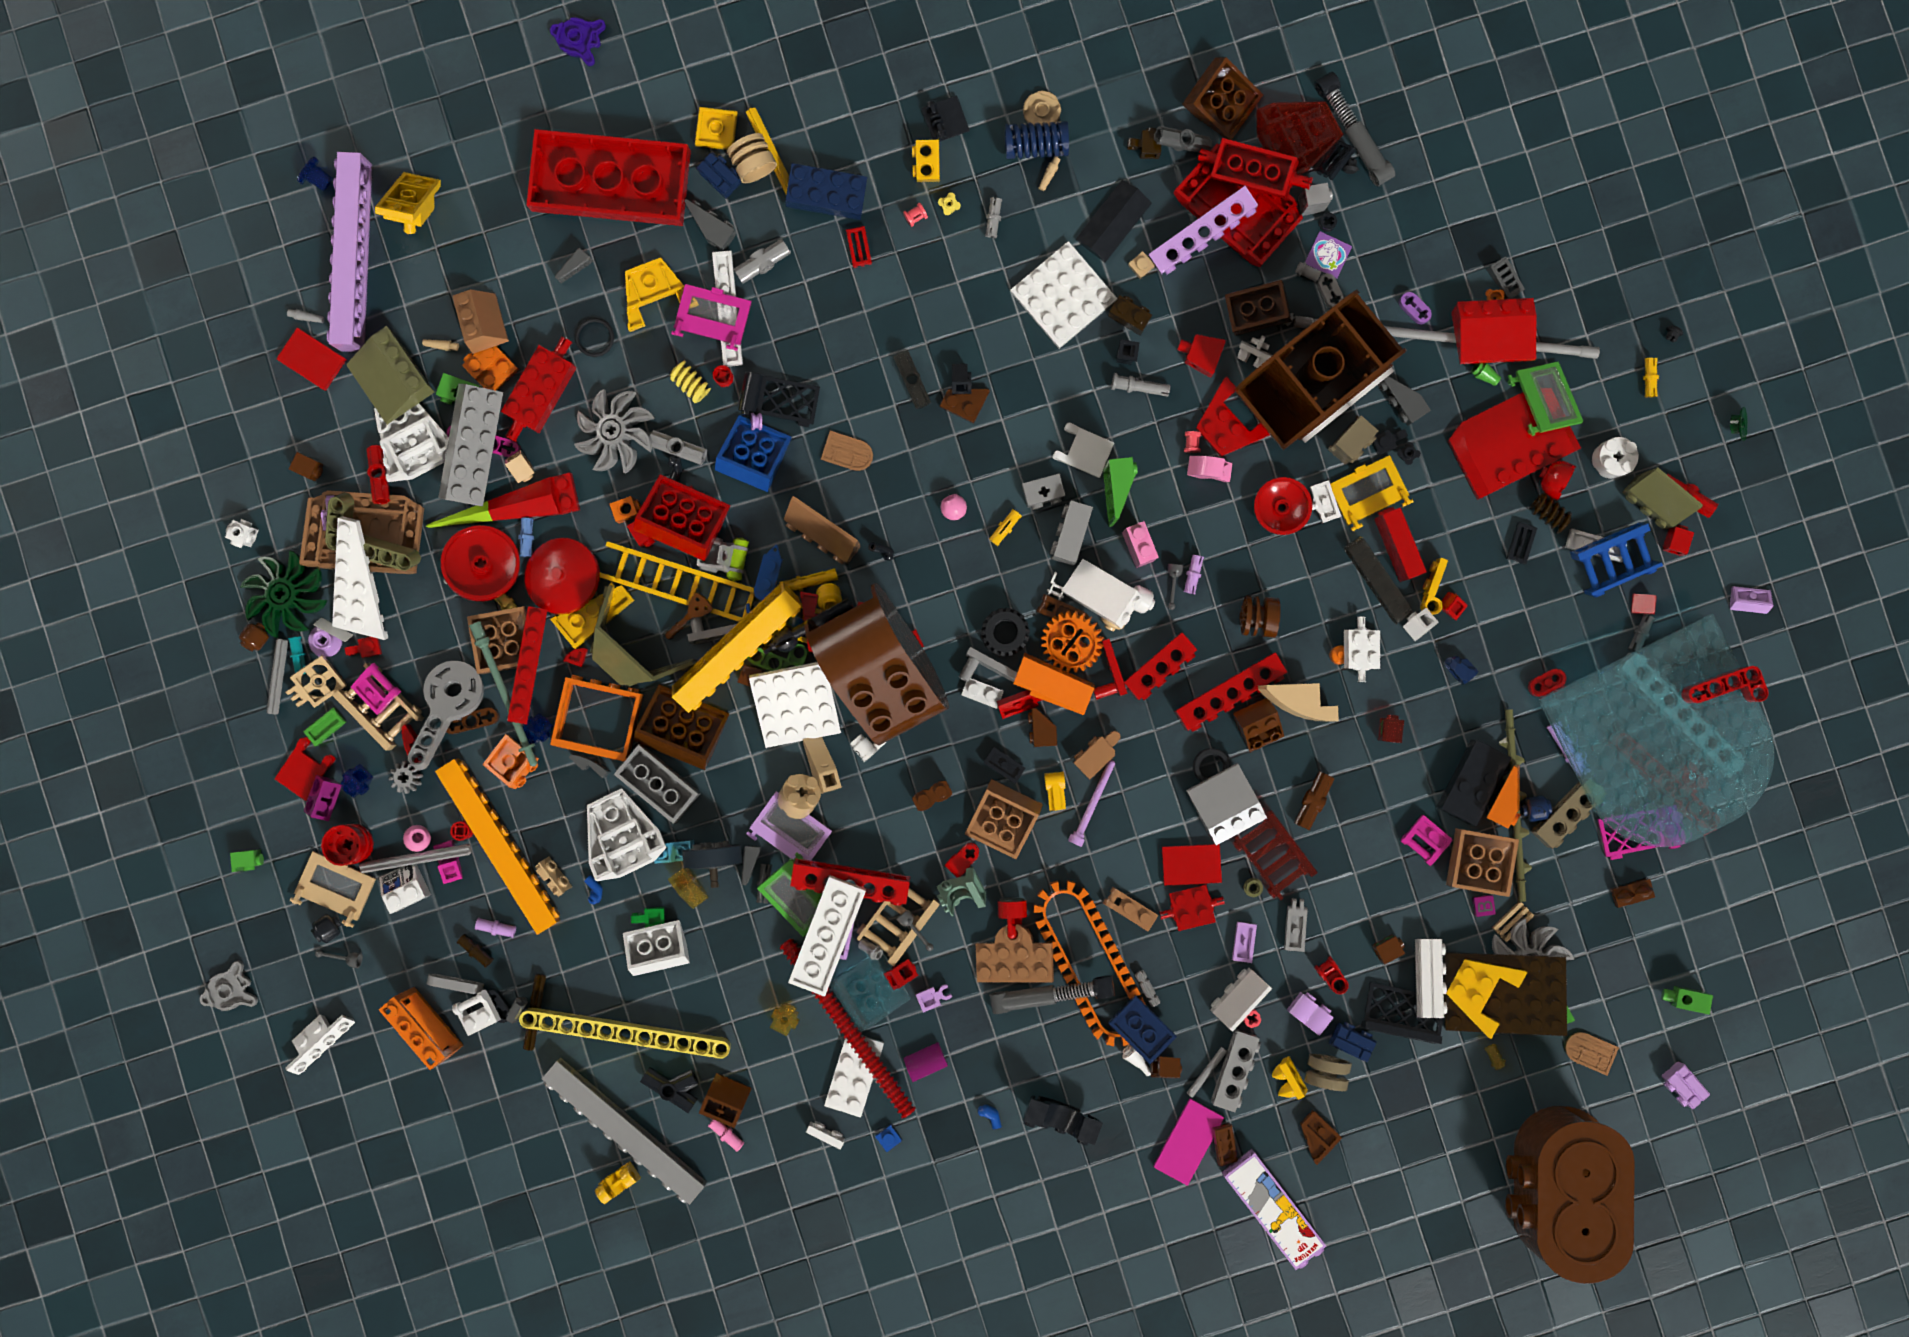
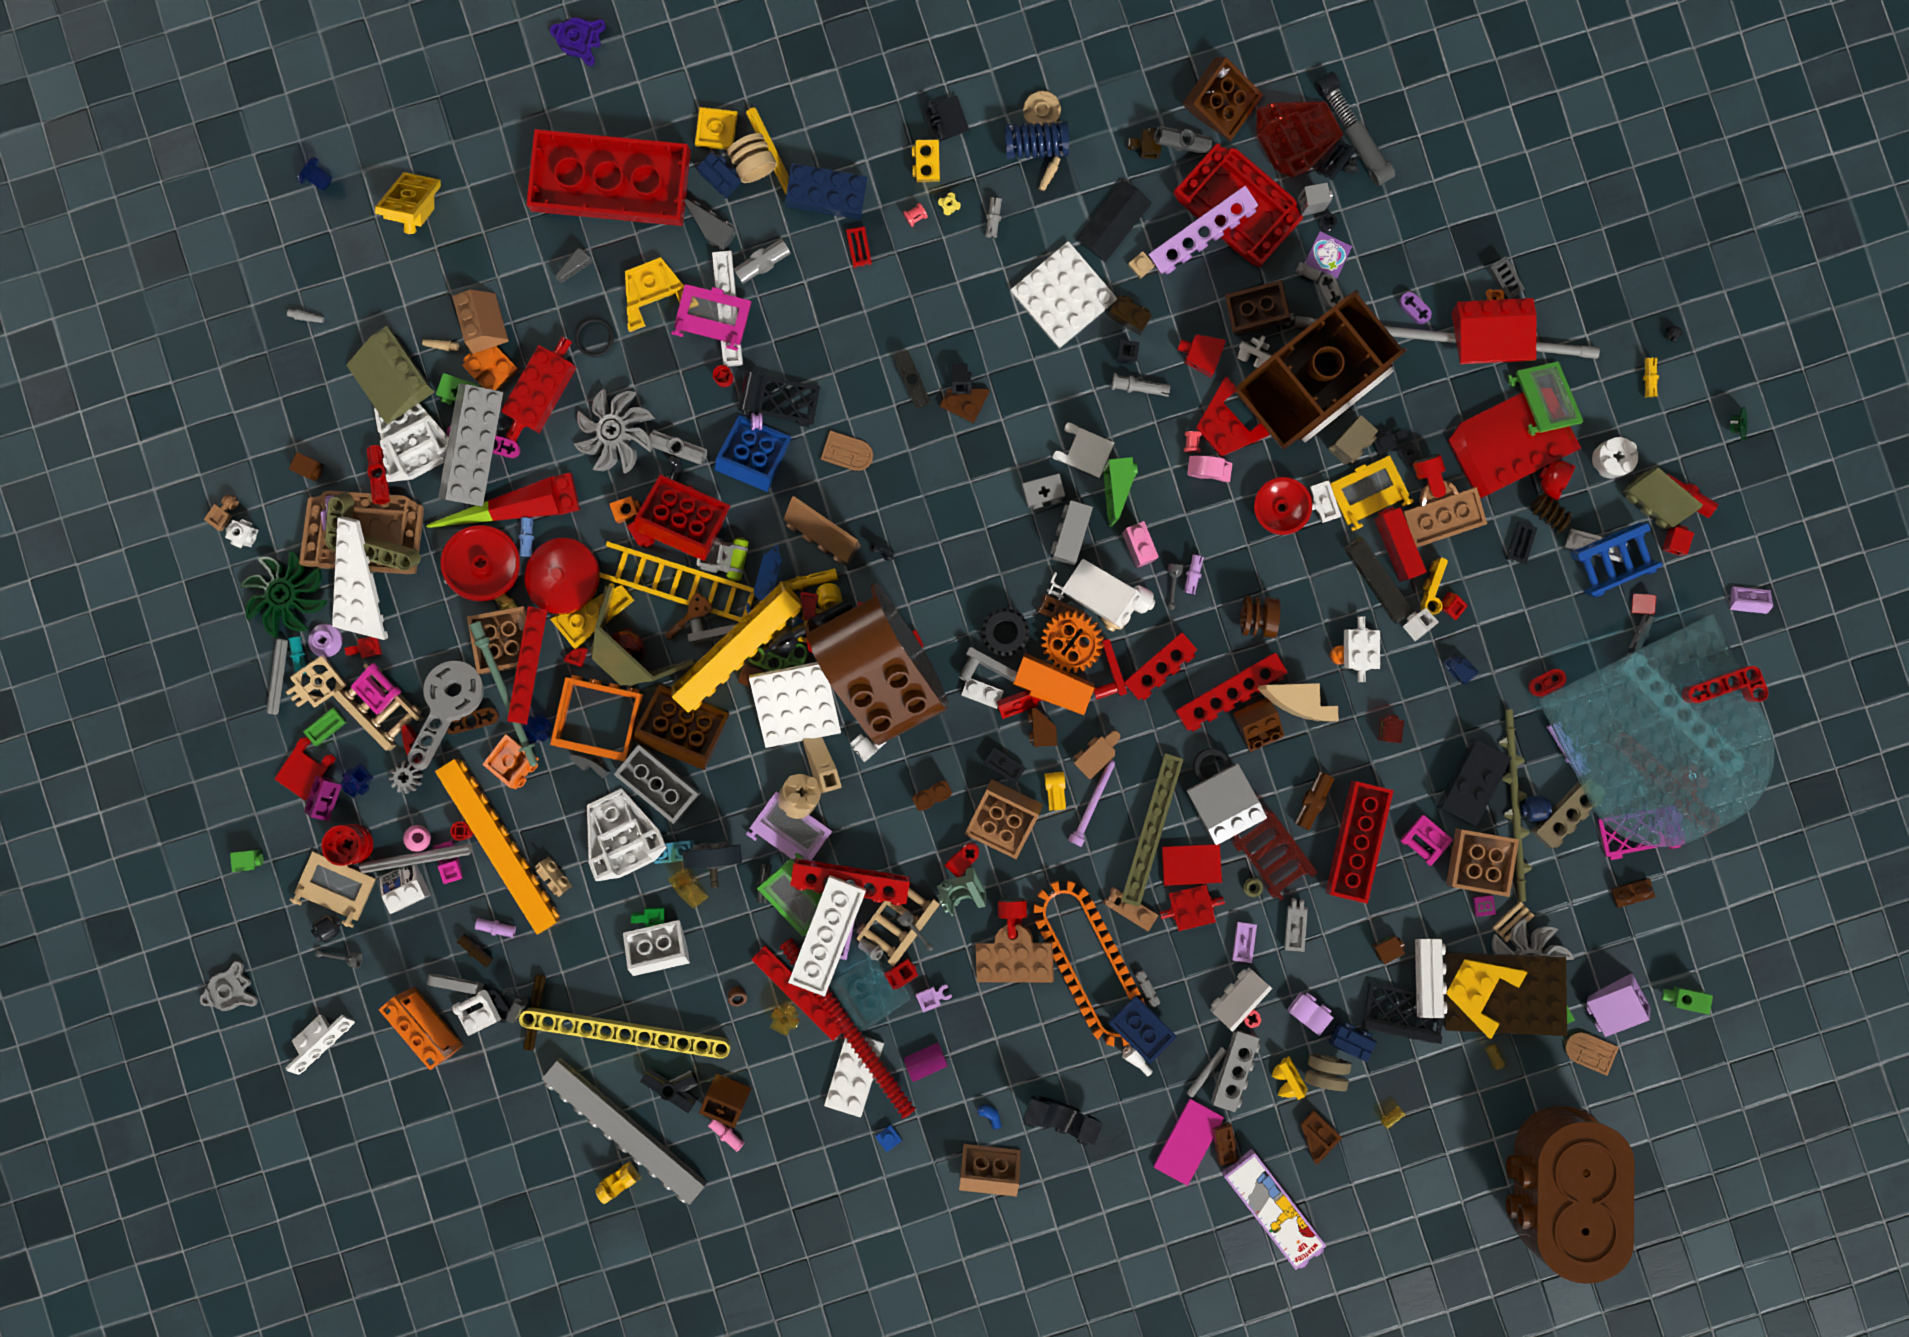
reddish brown head [239,622,269,652] -> none
red tile [276,328,347,391] -> none
white sticker [313,618,353,642] -> none
lavender brick [327,152,372,352] -> none
tan brick [505,450,534,483] -> none
blue arm [584,875,603,905] -> none
light yellow piece [670,360,711,403] -> none
dark grey slope [741,845,761,885] -> none
white plate [806,1121,845,1150] -> none
bright pink piece [940,494,967,520] -> none
yellow pin [989,509,1022,546] -> none
piece [989,975,1115,1014] -> none
reddish brown brick [1151,1057,1182,1079] -> none
red brick [1198,138,1313,199] -> none
red piece [1314,956,1349,994] -> none
dark grey slope [1378,376,1431,426] -> none
bright green cone [1471,363,1501,386] -> none
orange slope [1487,764,1521,829] -> none
lavender brick [1661,1062,1710,1109] -> none
none -> medium nougat plate [204,494,239,531]
none -> clear red cylinder [610,628,645,661]
none -> reddish brown piece [728,986,747,1006]
none -> red plate [751,945,841,1041]
none -> medium nougat slope [959,1144,1021,1197]
none -> olive plate [1121,753,1183,907]
none -> red brick [1325,781,1394,904]
none -> clear yellow pin [1380,1106,1406,1130]
none -> medium nougat plate [1402,453,1487,547]
none -> lavender slope [1586,973,1651,1037]

